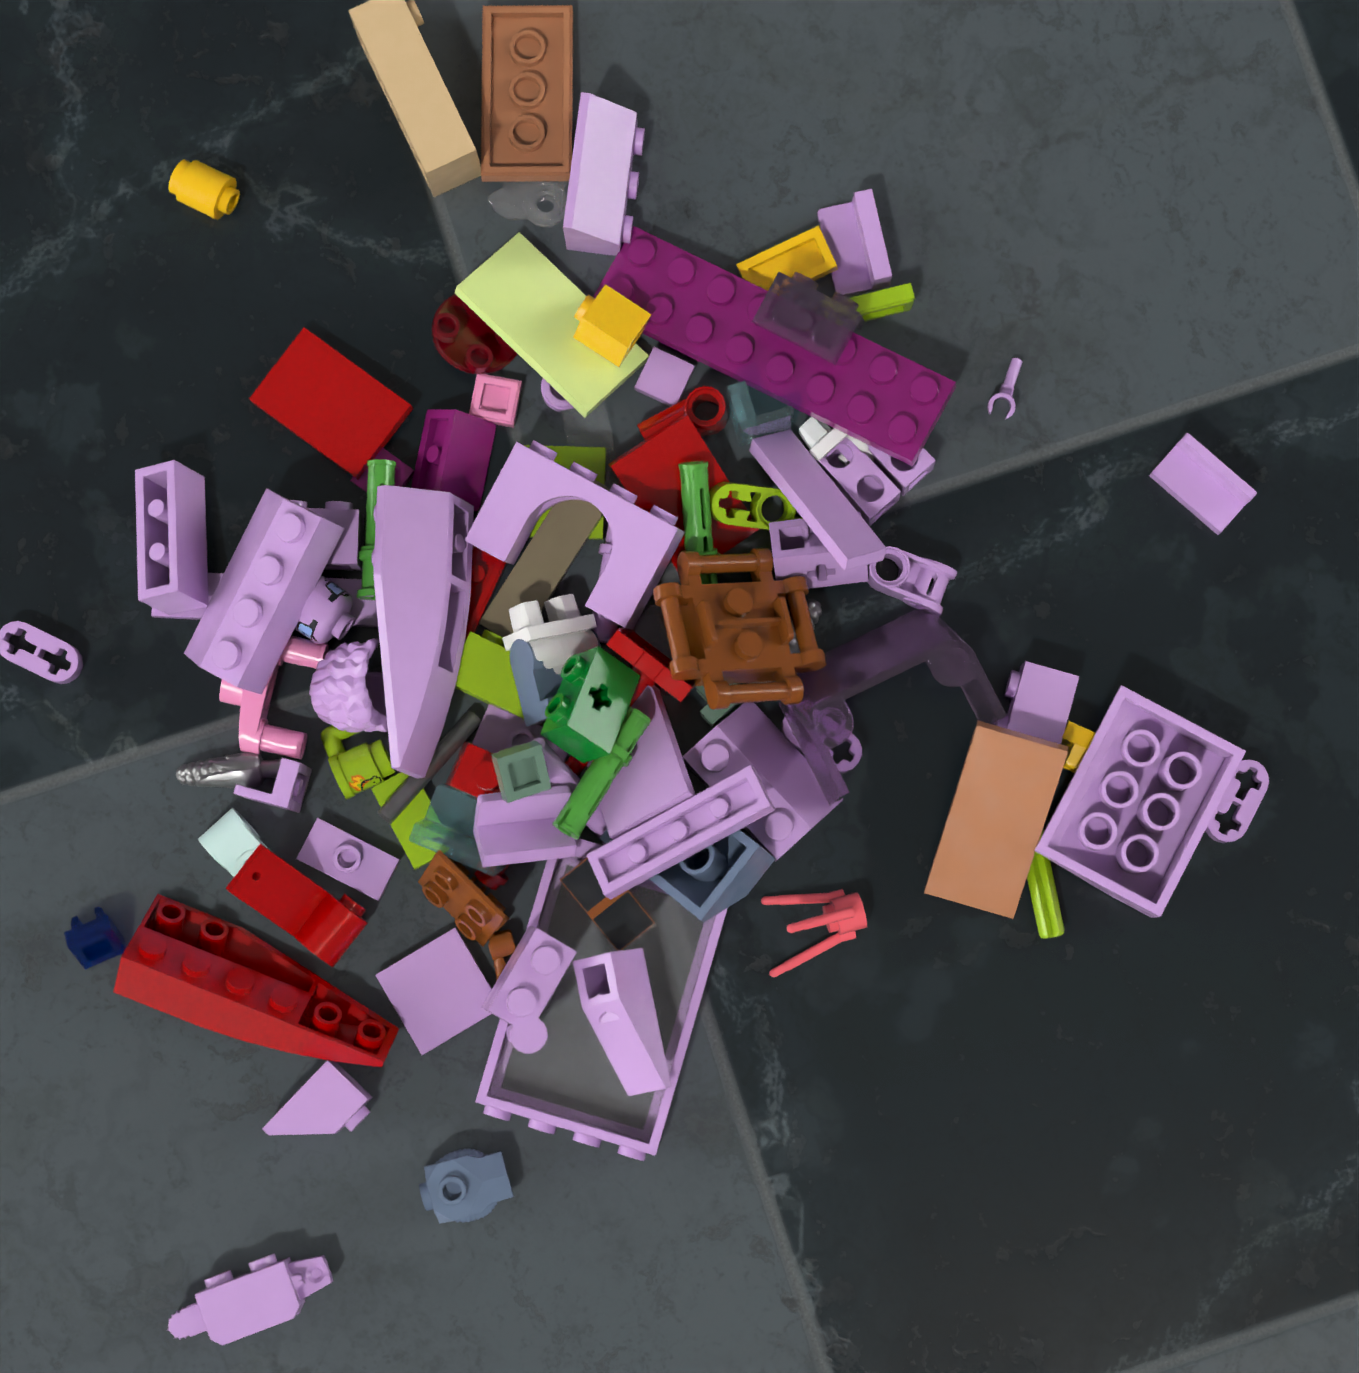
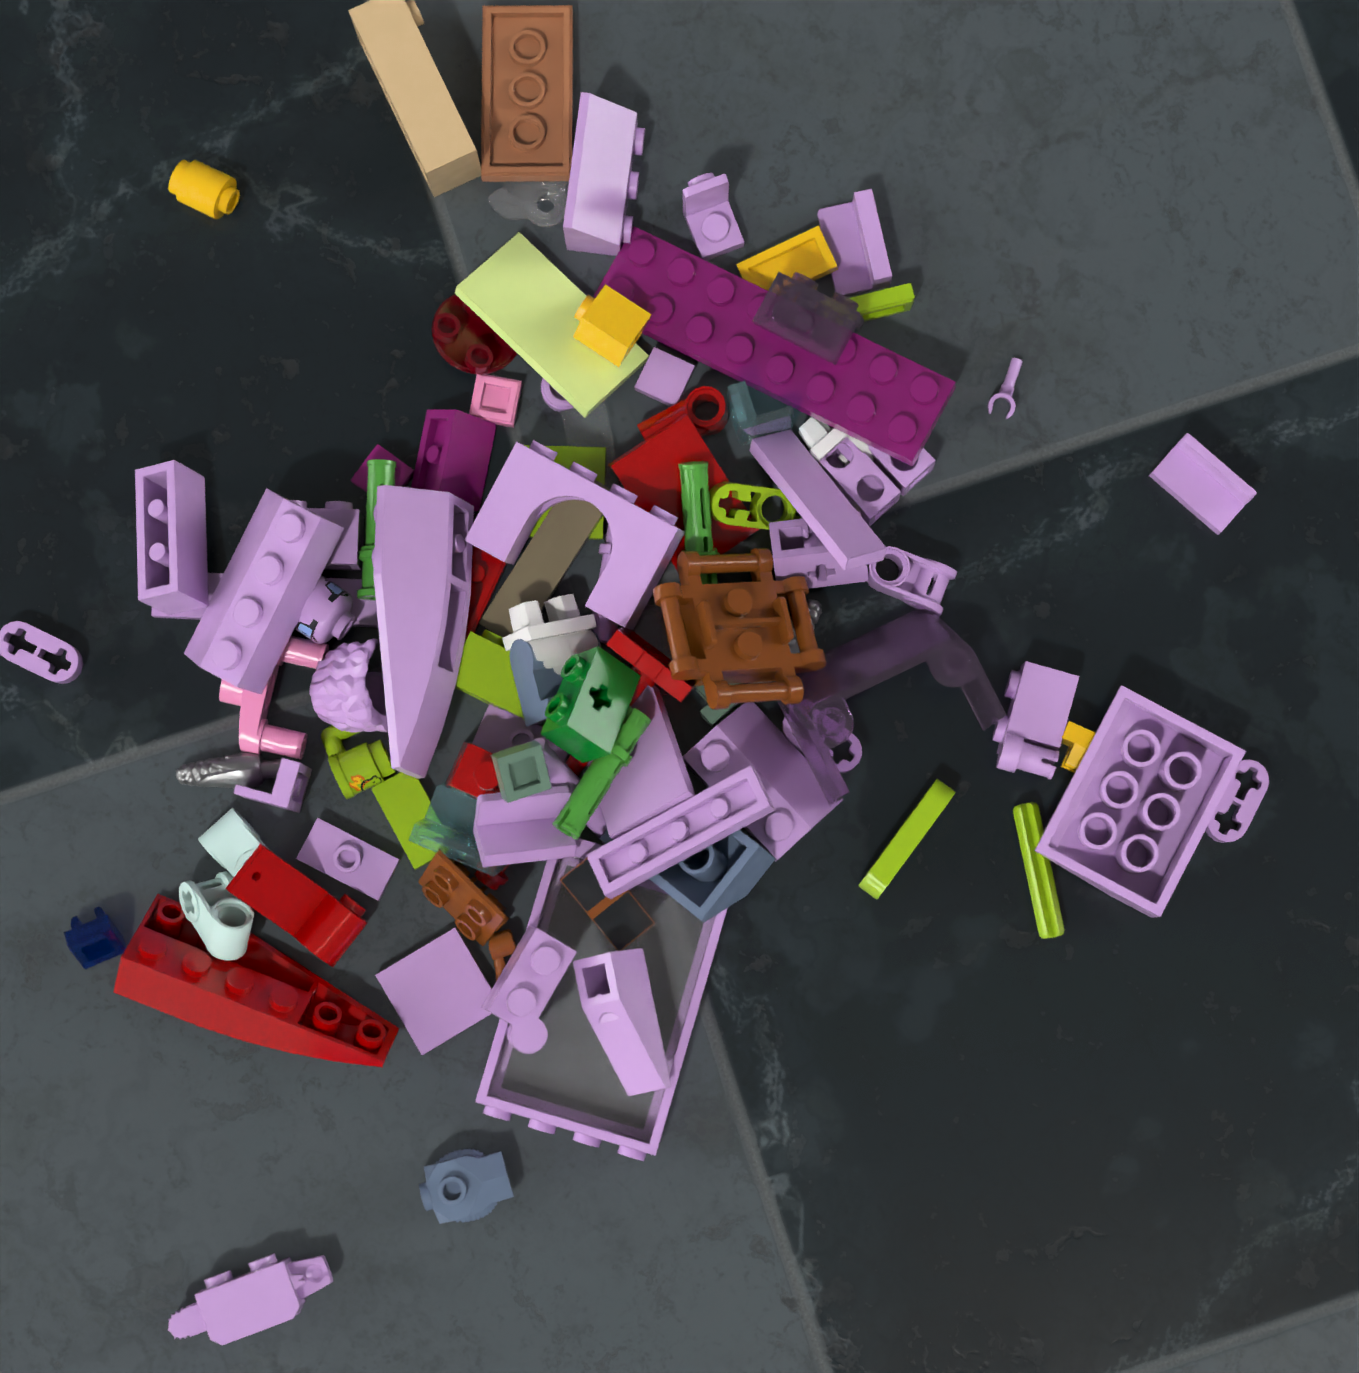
red tile [249,327,413,480] -> none
lavender slope [262,1060,373,1135] -> none
flat silver bar [377,710,481,824] -> none
coral plant [761,889,867,978] -> none
nougat tile [924,720,1068,919] -> none
none -> light aqua piece [179,871,254,961]
none -> lavender bracket [682,173,744,261]
none -> lime beam [858,778,956,900]

